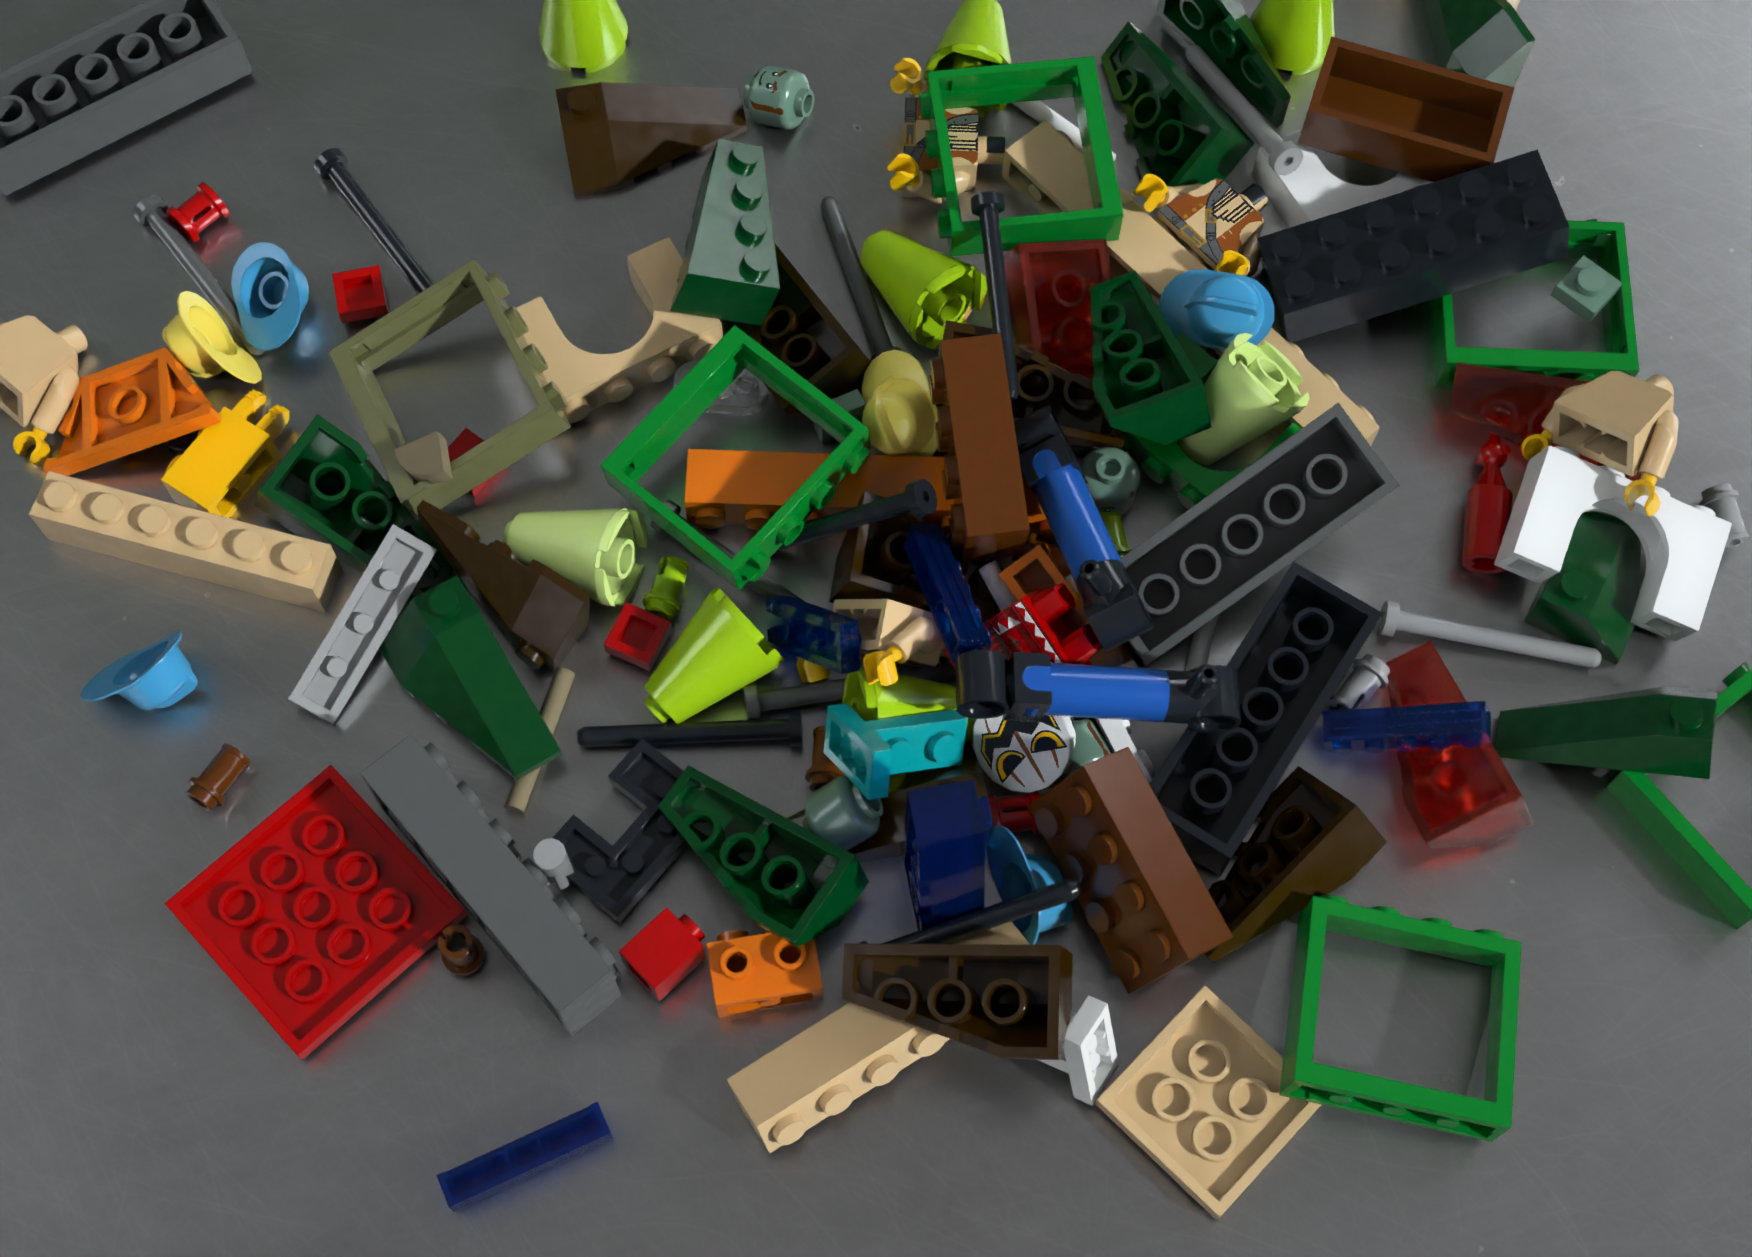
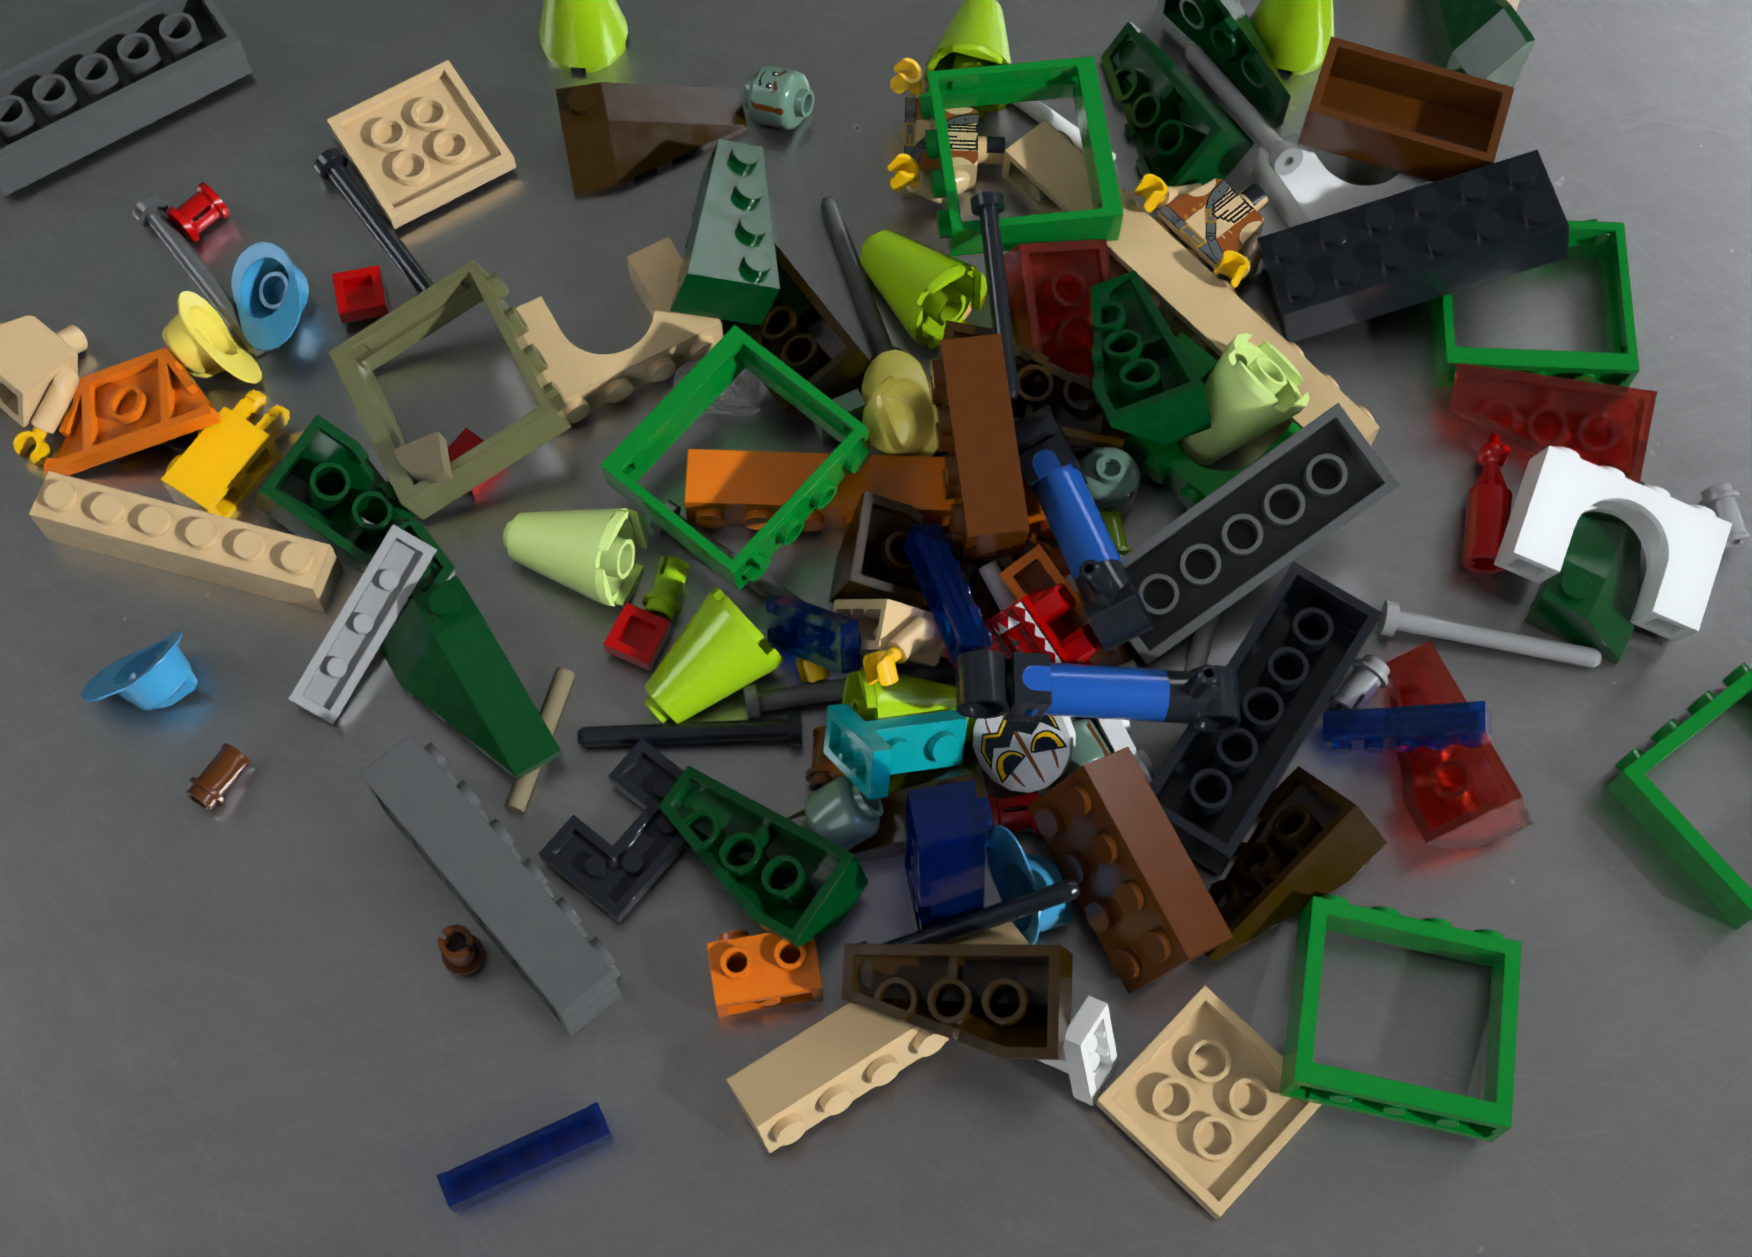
red plate [164,765,468,1060] -> none
dark brown wedge [417,500,590,673] -> none
light grey piece [533,838,574,890] -> none
red brick [619,907,706,1002] -> none
black bar [777,479,937,551] -> none
dark azure piece [1159,269,1274,350] -> none
dark green wedge [1493,686,1718,779] -> none
tan torso [1521,371,1679,517] -> none
sand green plate [1551,255,1622,323] -> none
none -> tan plate [327,60,516,230]

